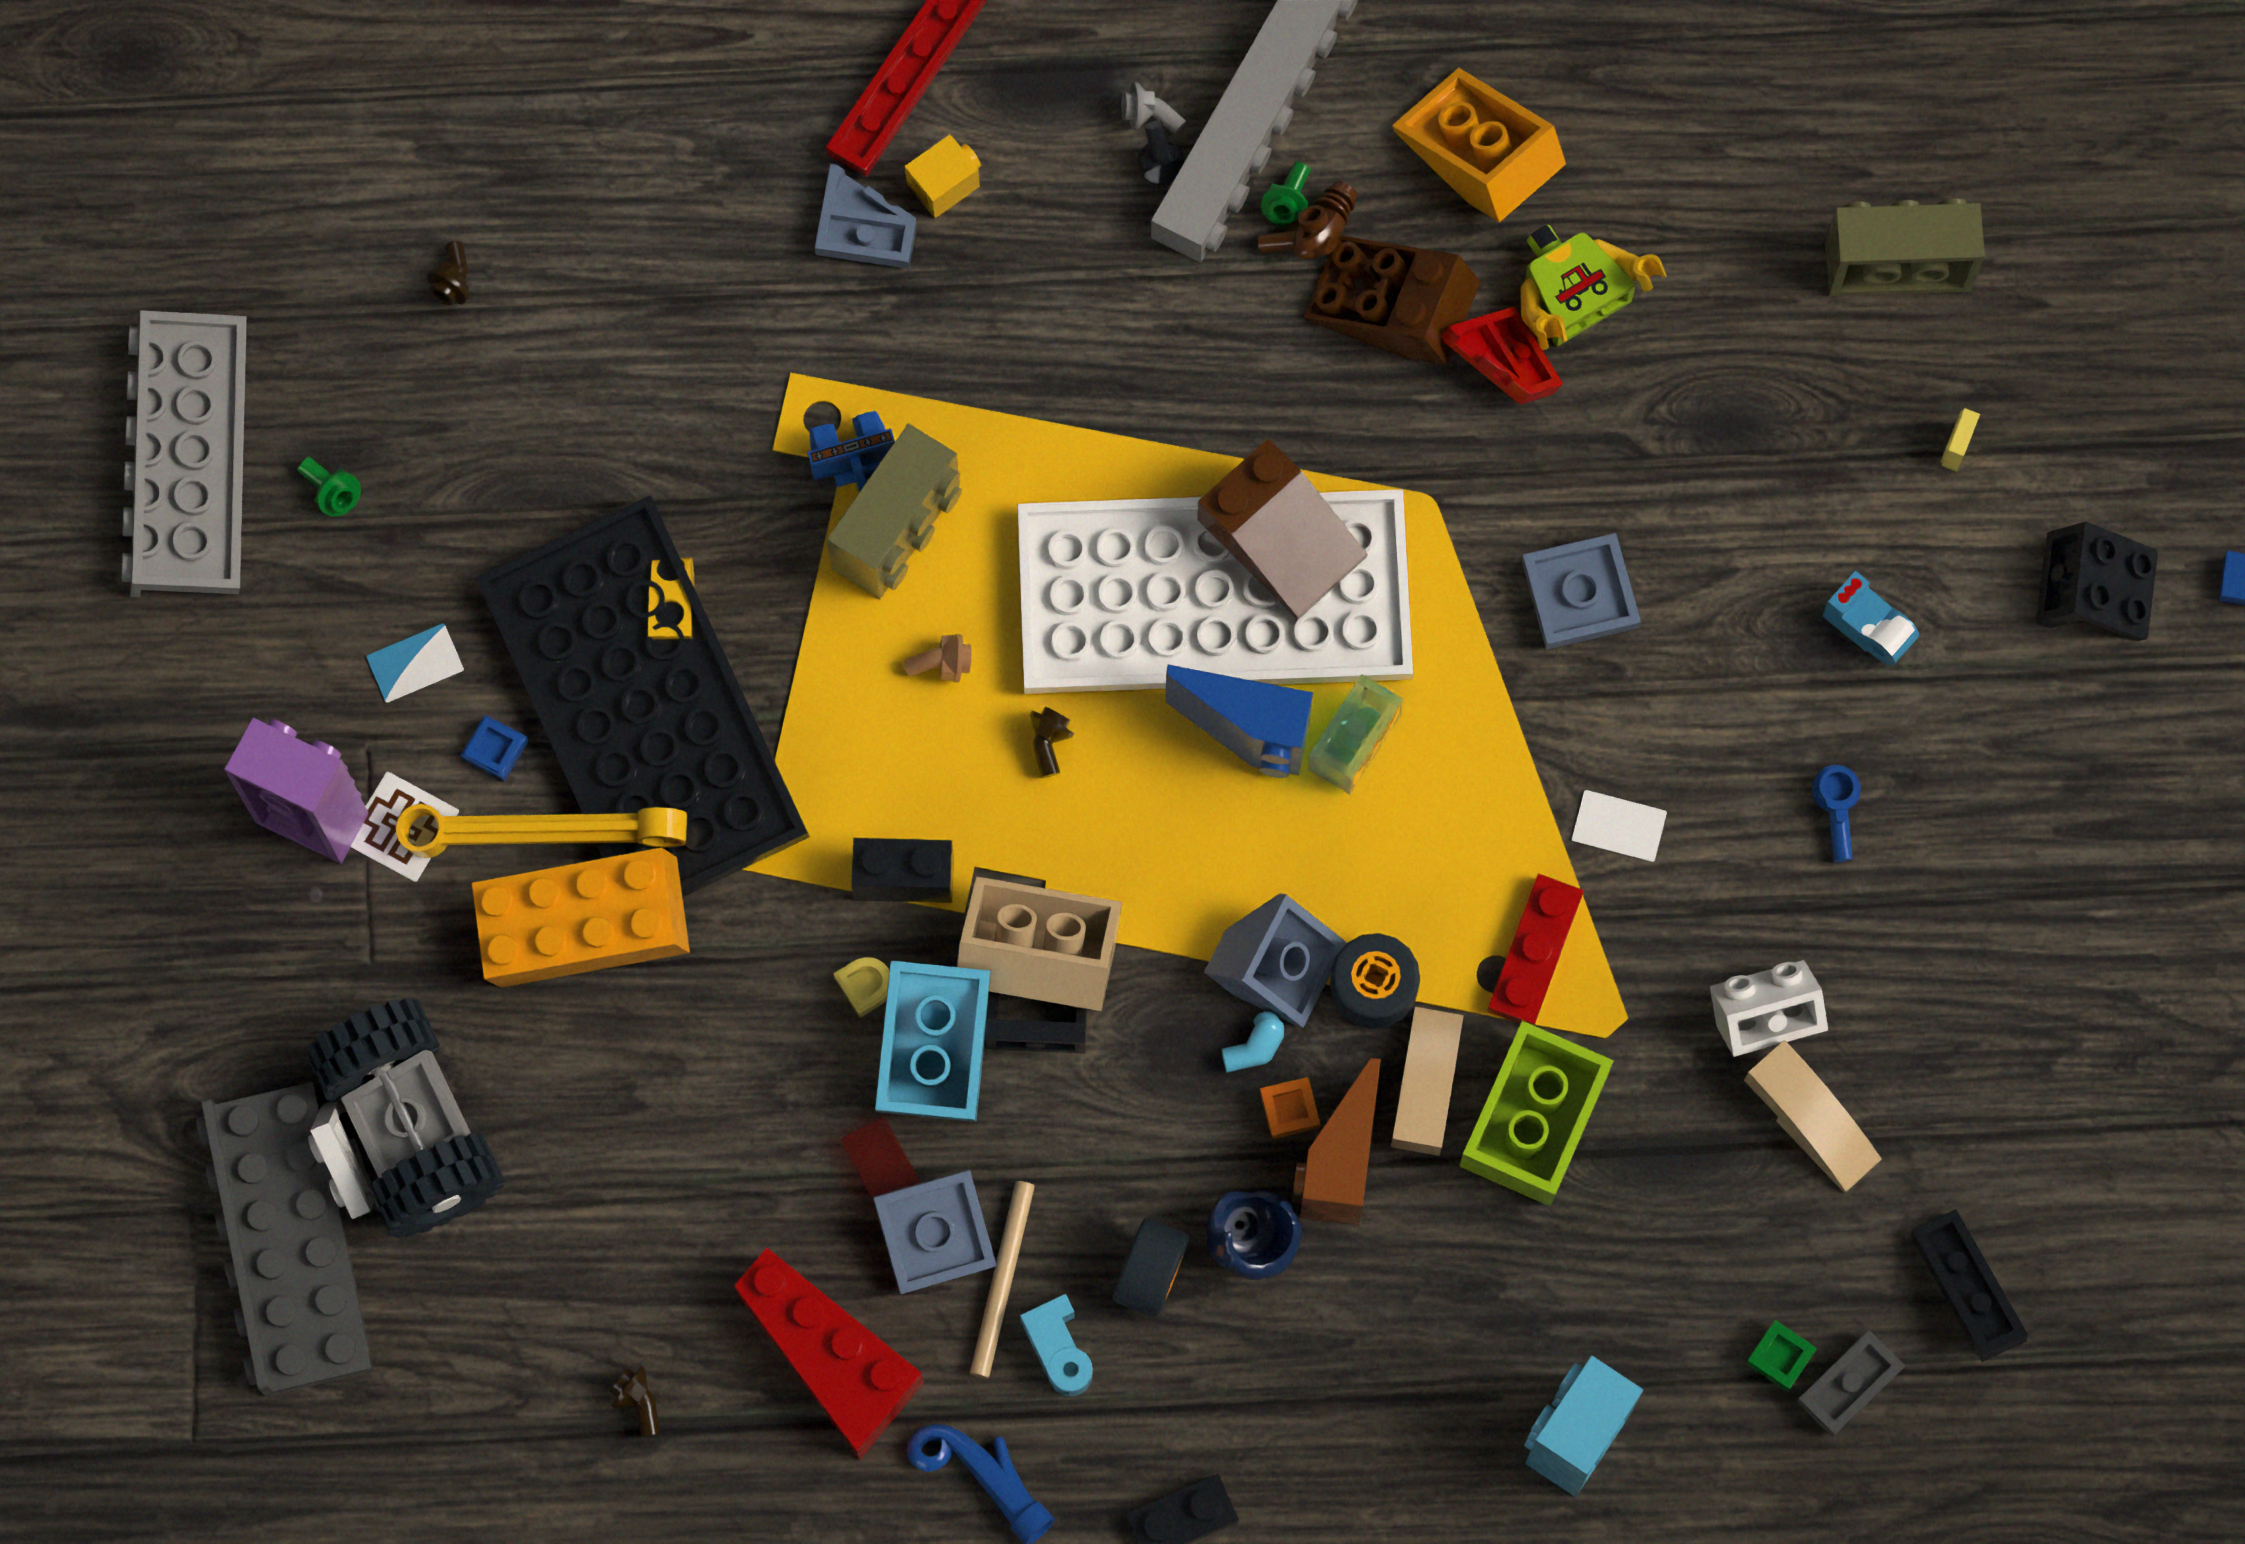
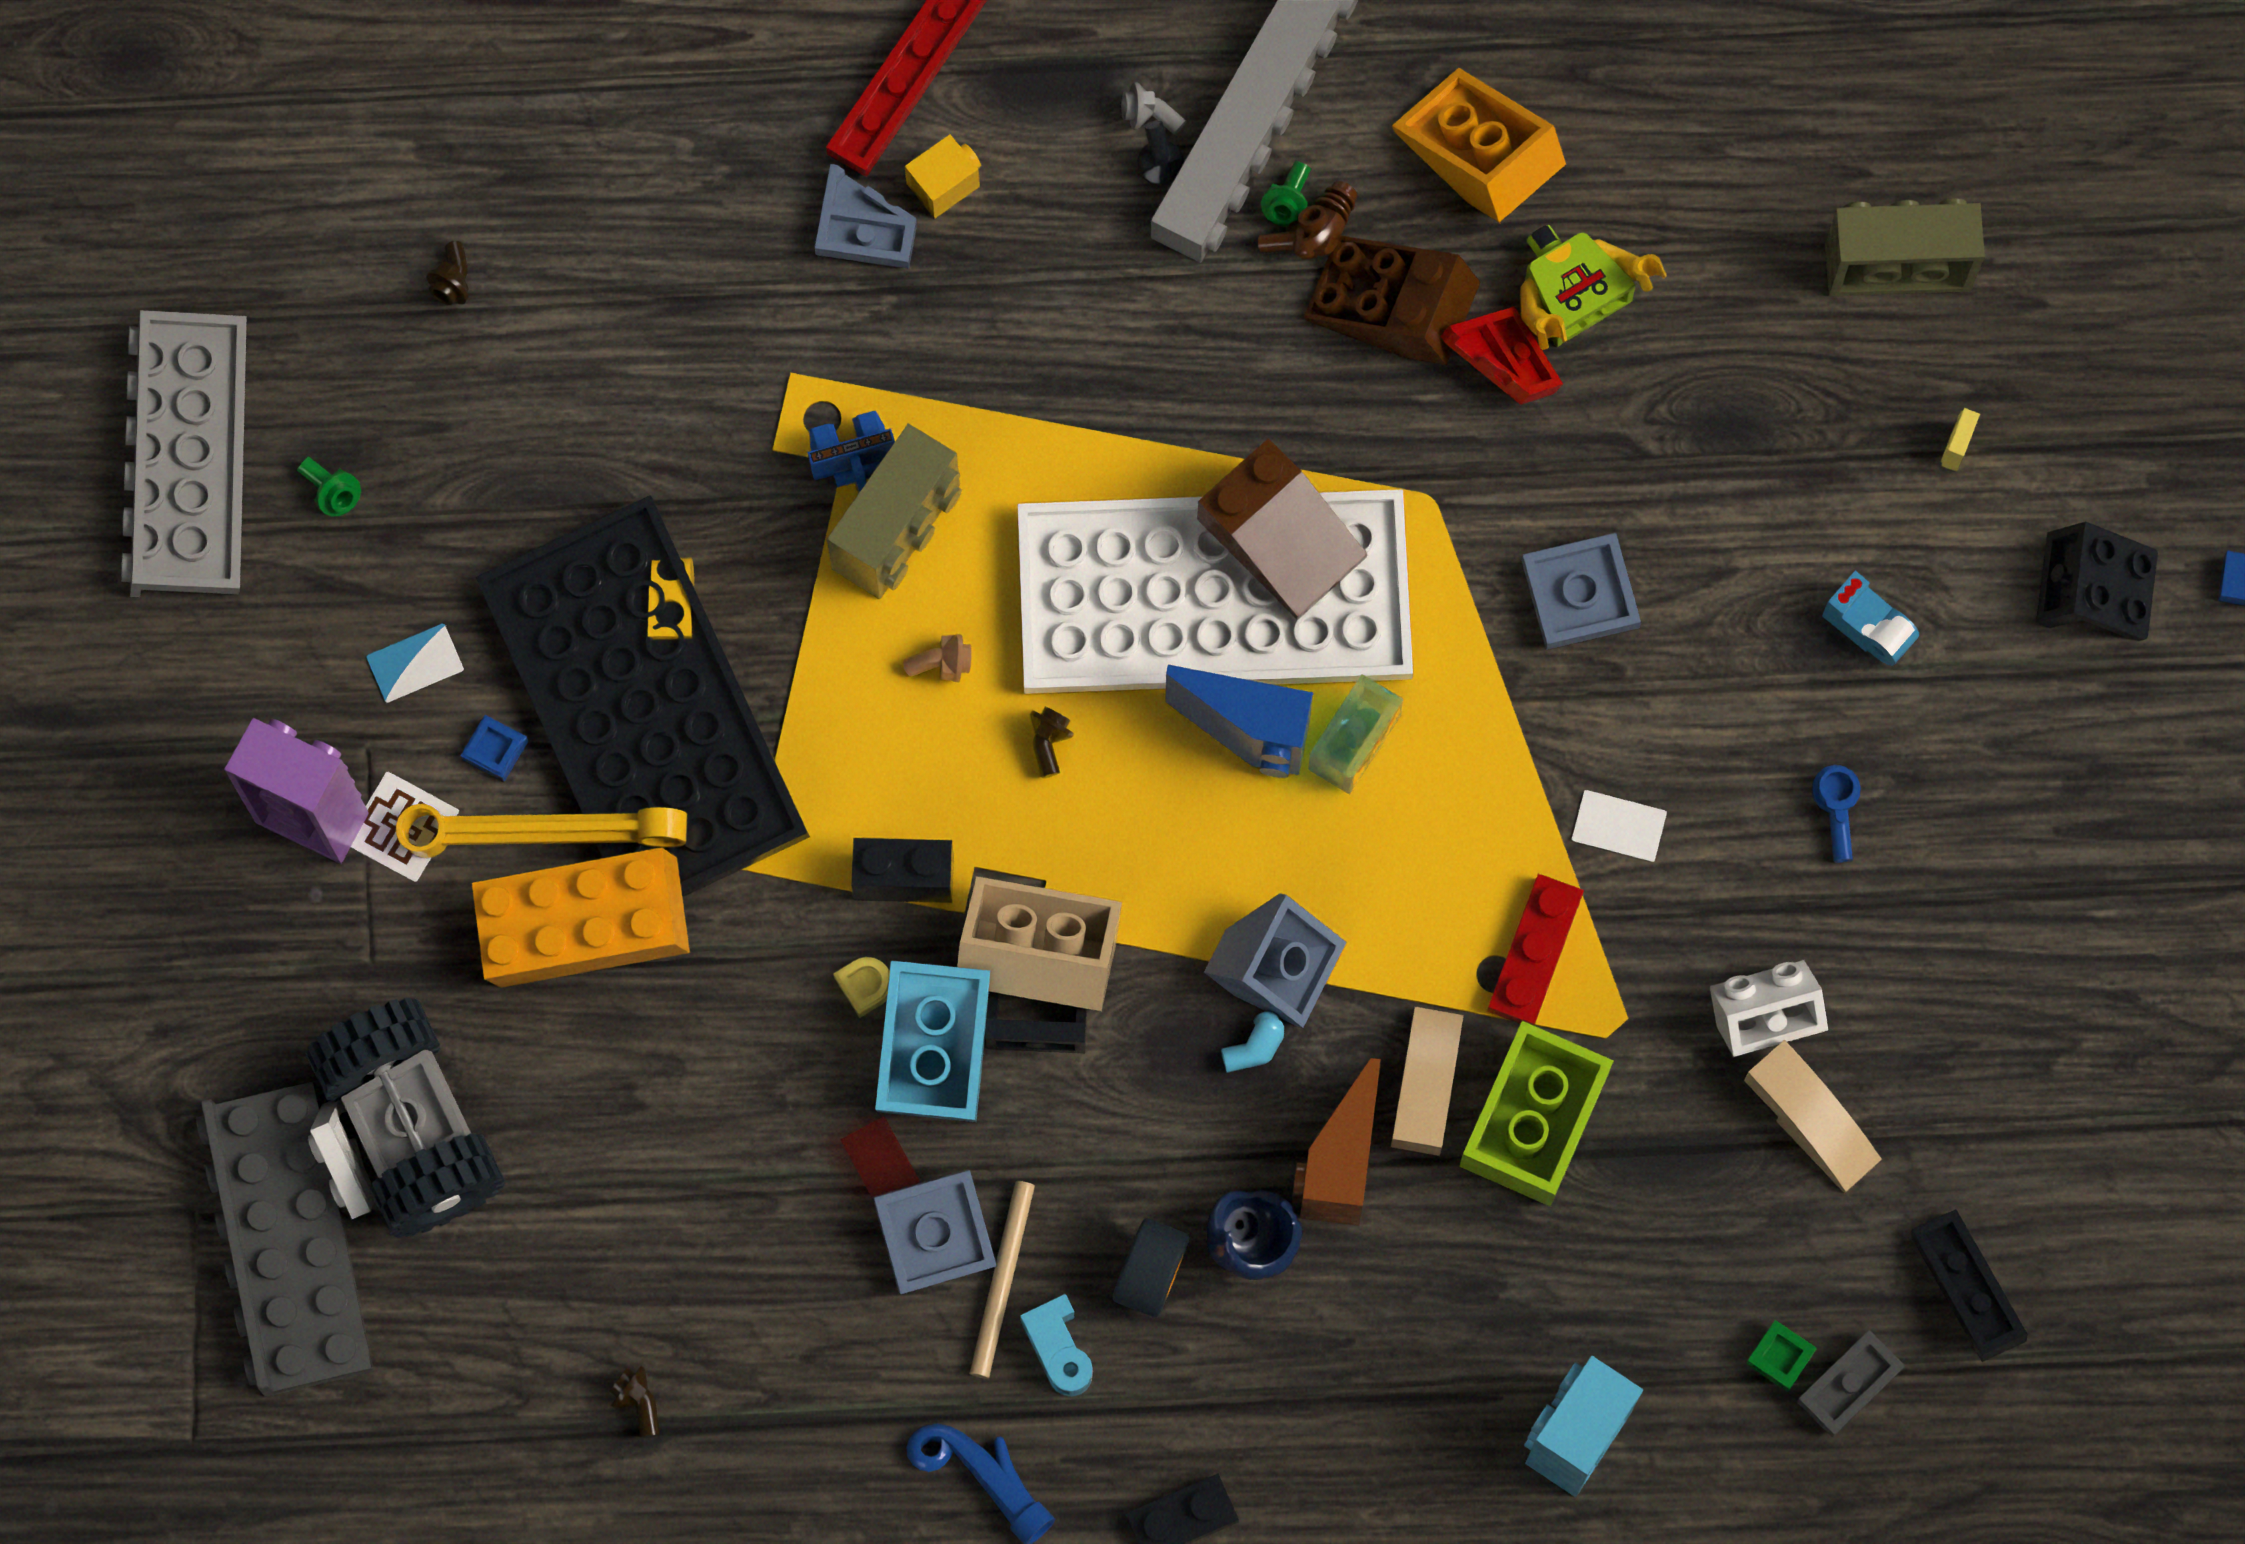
red wedge [734,1247,924,1460] -> none
orange plate [1260,1077,1320,1140] -> none
black wheel [1330,933,1420,1029] -> none

